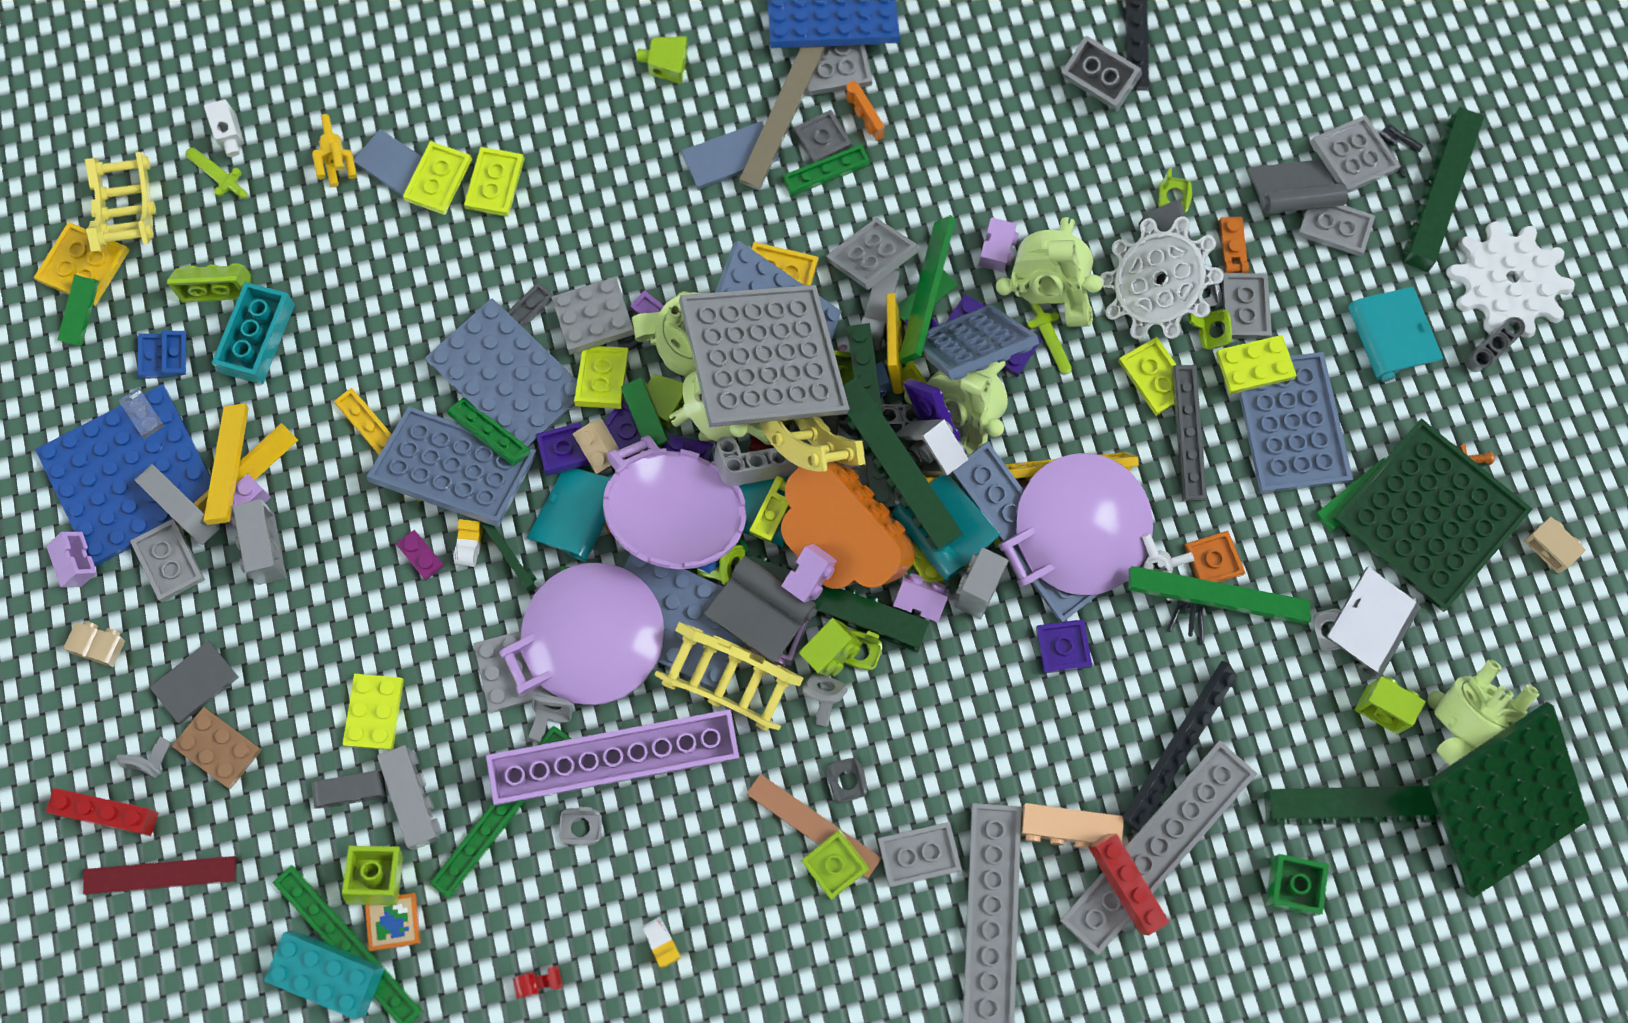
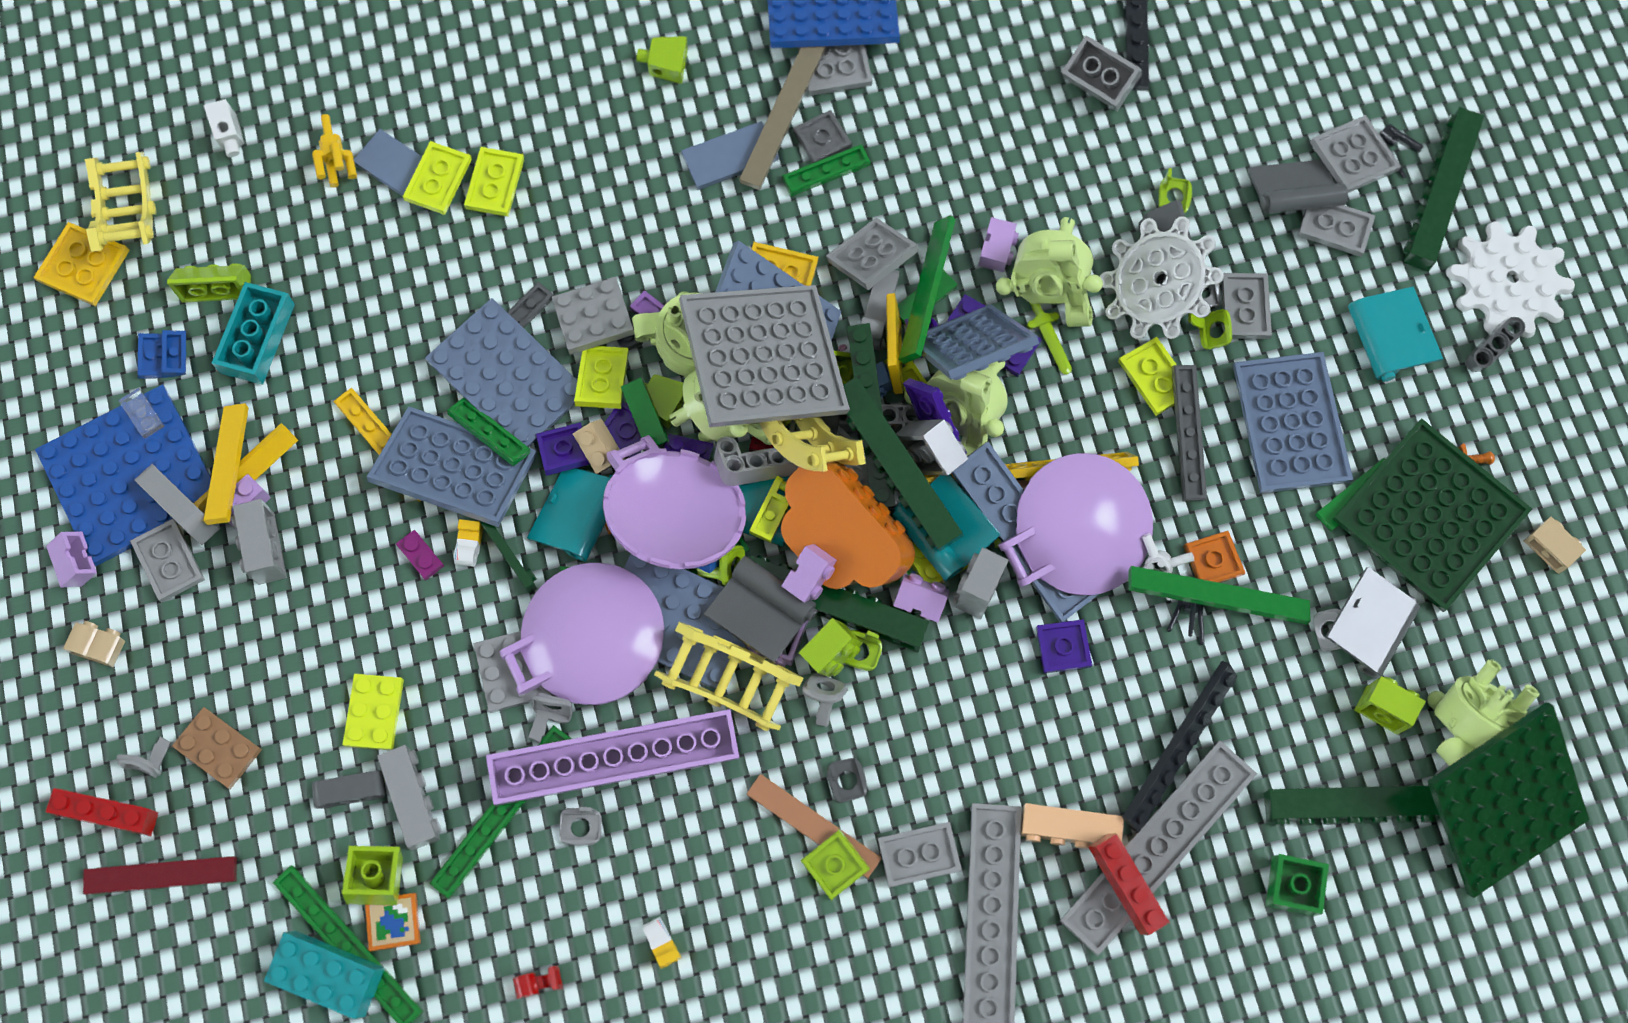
green tile [57,275,99,347] -> none
dark grey tile [149,641,239,725] -> none
lime sword [186,148,248,199] -> none
orange plate [846,81,885,141] -> none
neon yellow plate [1216,335,1297,394] -> none
orange plate [1219,217,1249,273] -> none

